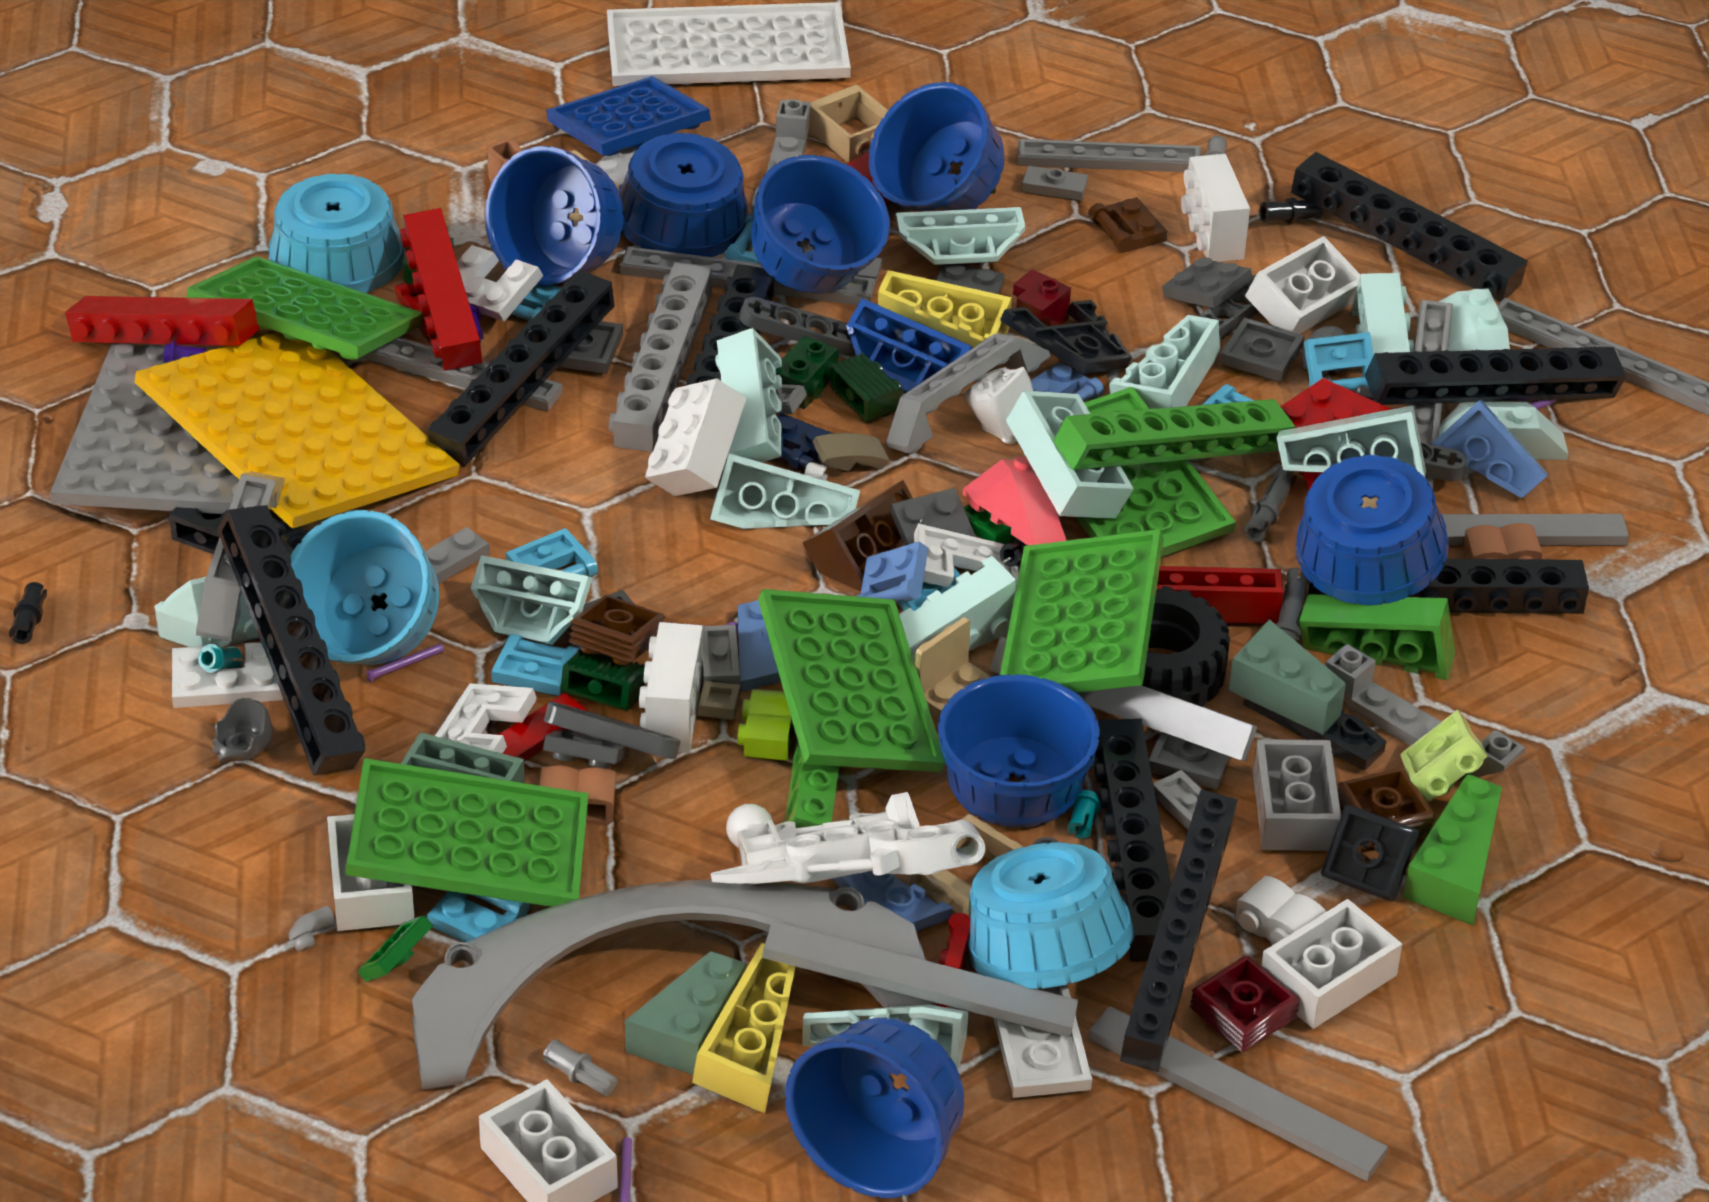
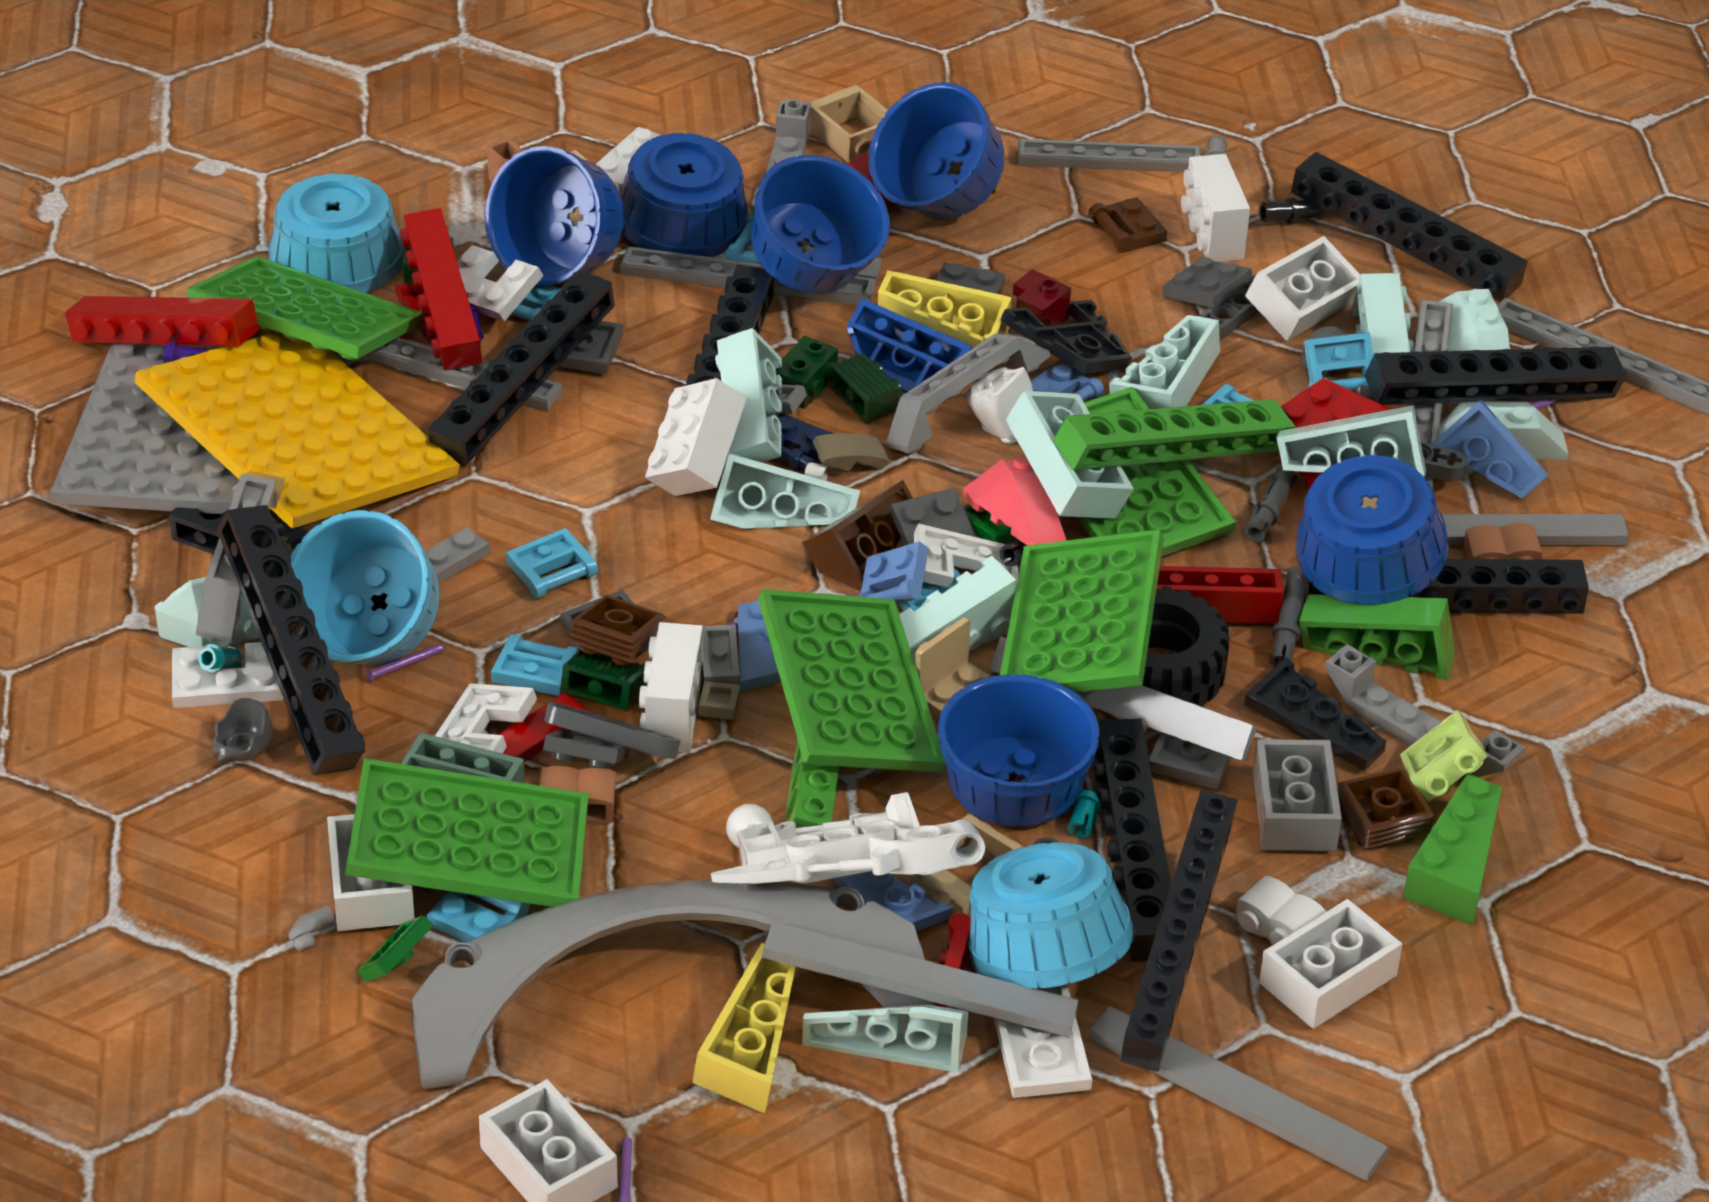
black pin [9,582,47,644] -> none
light aqua wedge [470,555,593,645] -> none
light grey axle [543,1039,618,1096] -> none
blue plate [546,76,711,156] -> none
white plate [607,2,851,86] -> none
light grey brick [609,262,712,452] -> none
sand green wedge [625,951,747,1075] -> none
lime brick [737,689,794,761] -> none
dark grey beam [739,297,855,355] -> none
blue piece [785,1017,964,1198] -> none
light aqua wedge [896,207,1025,265] -> none
light grey plate [1022,165,1088,201] -> none
light grey plate [1153,770,1202,830] -> none
dark red brick [1190,956,1300,1052] -> none
dark grey plate [1220,318,1305,382] -> none
sand green wedge [1229,620,1346,735] -> none
black brick [1321,805,1419,901] -> none

